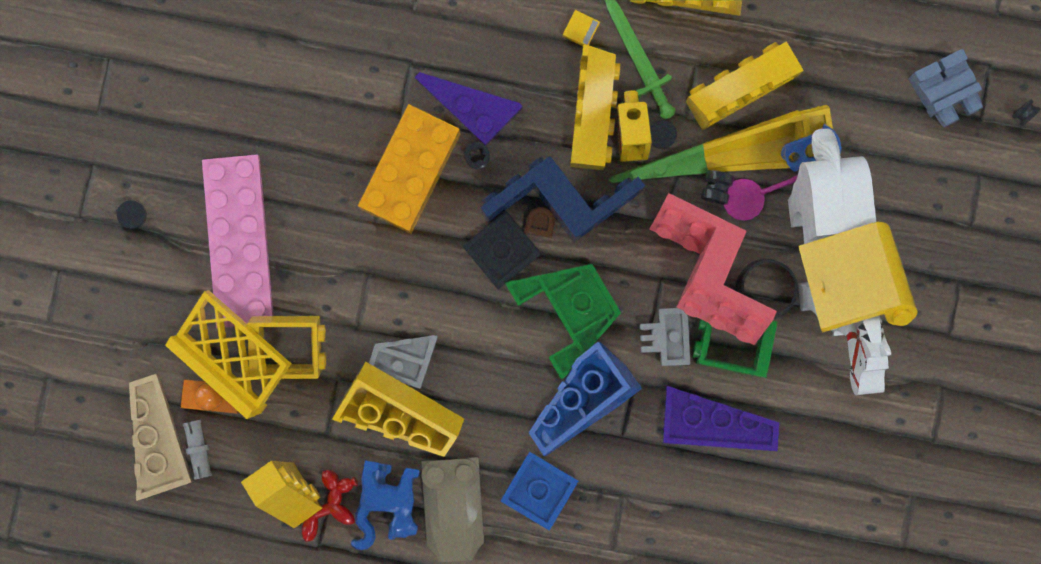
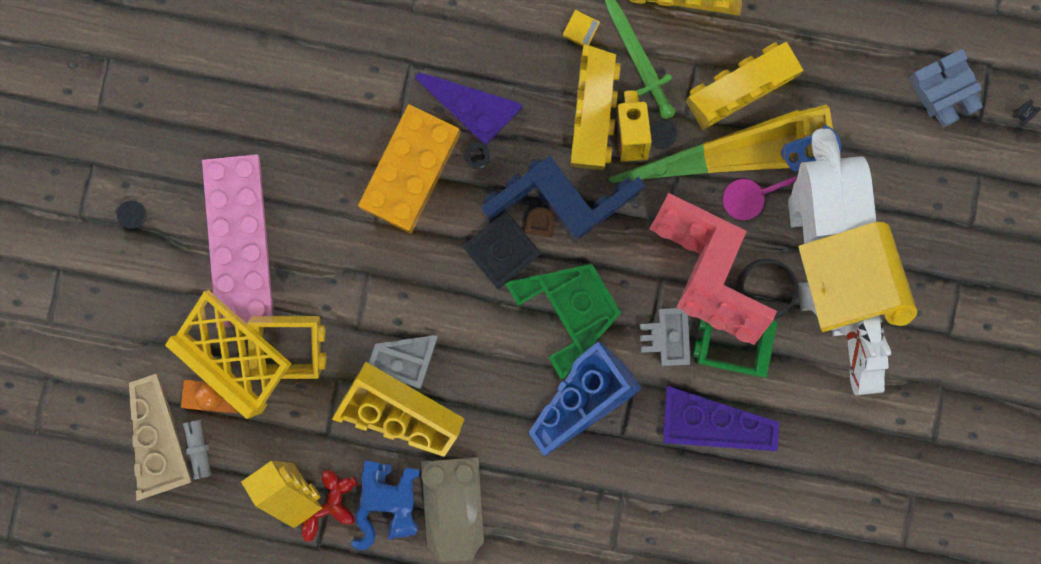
blue plate [500,451,579,531] -> none
black wheel [701,170,734,205] -> none

